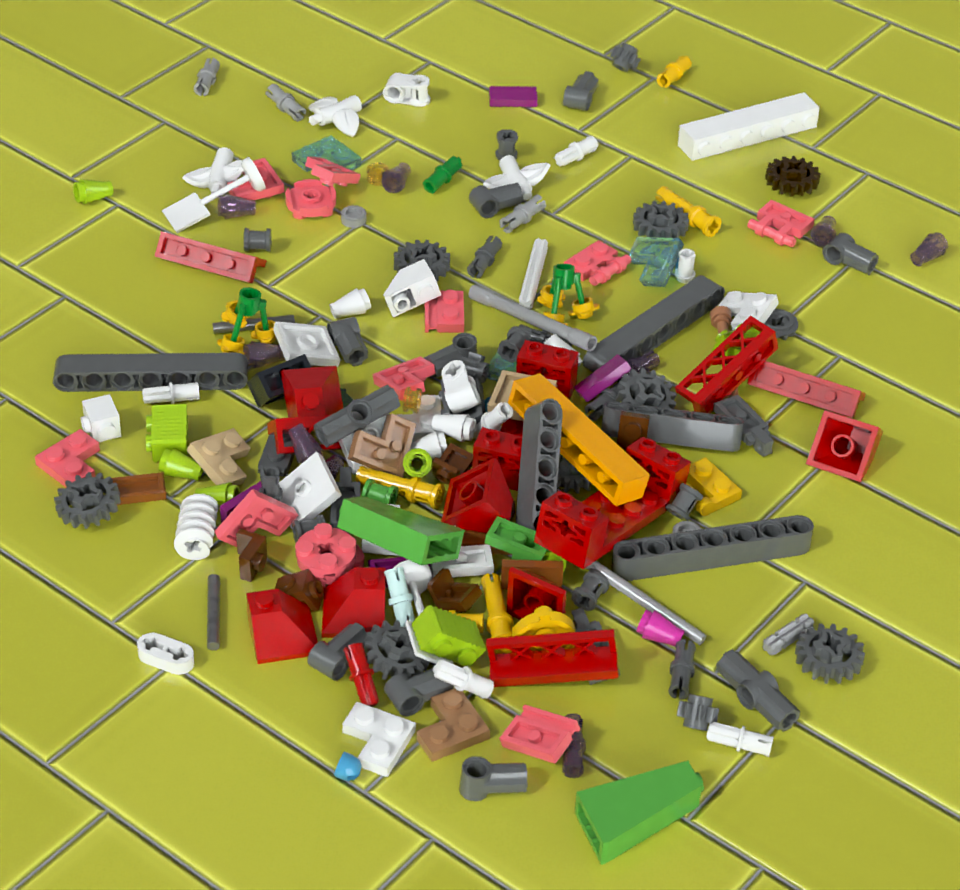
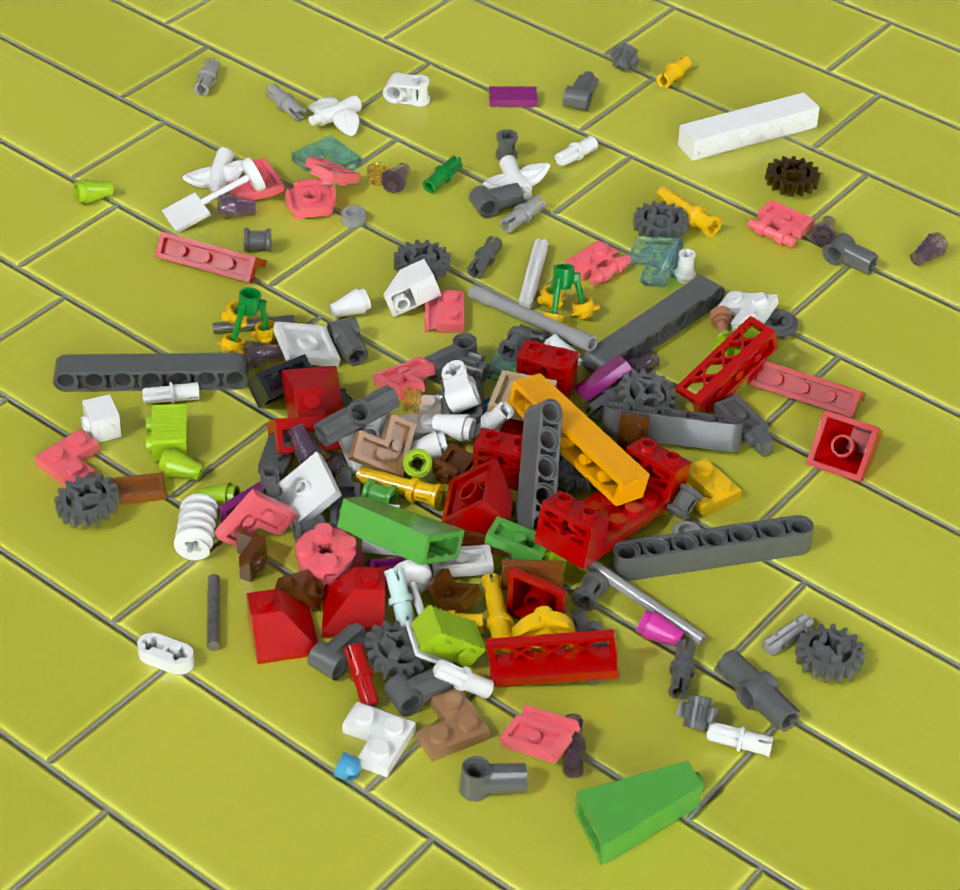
tan plate [187,428,251,485] -> none

